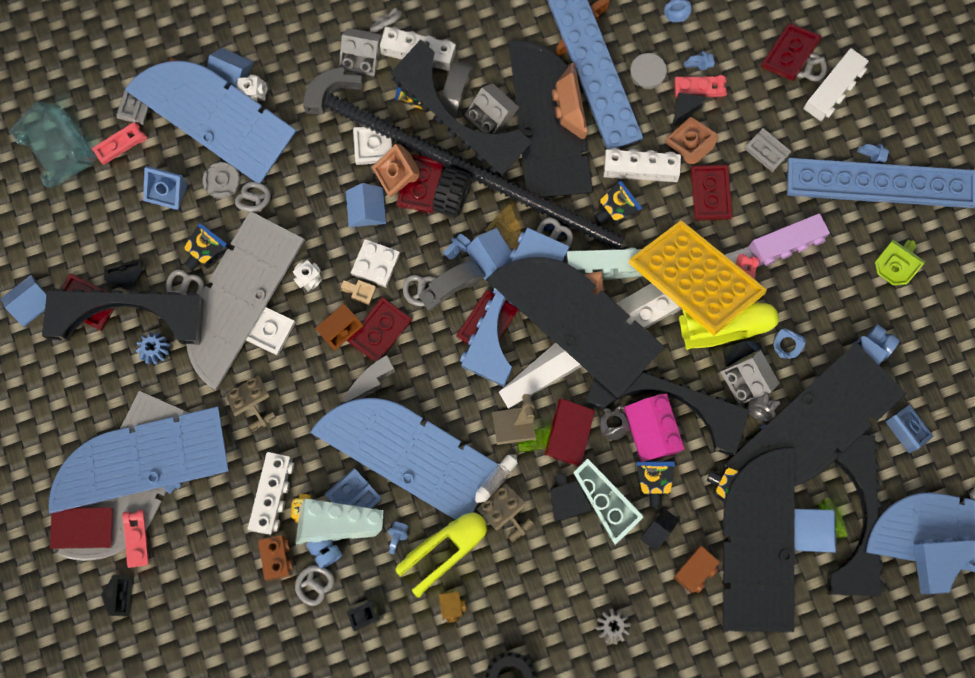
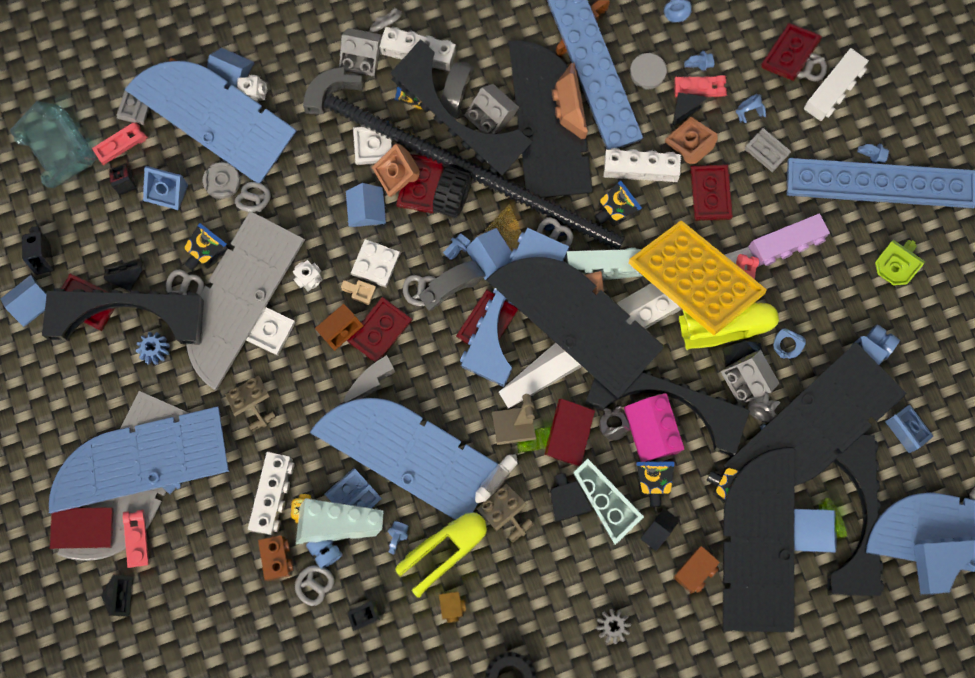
none -> black torso [22,226,54,275]
none -> black slope [109,163,137,196]
none -> medium blue piece [736,94,766,123]

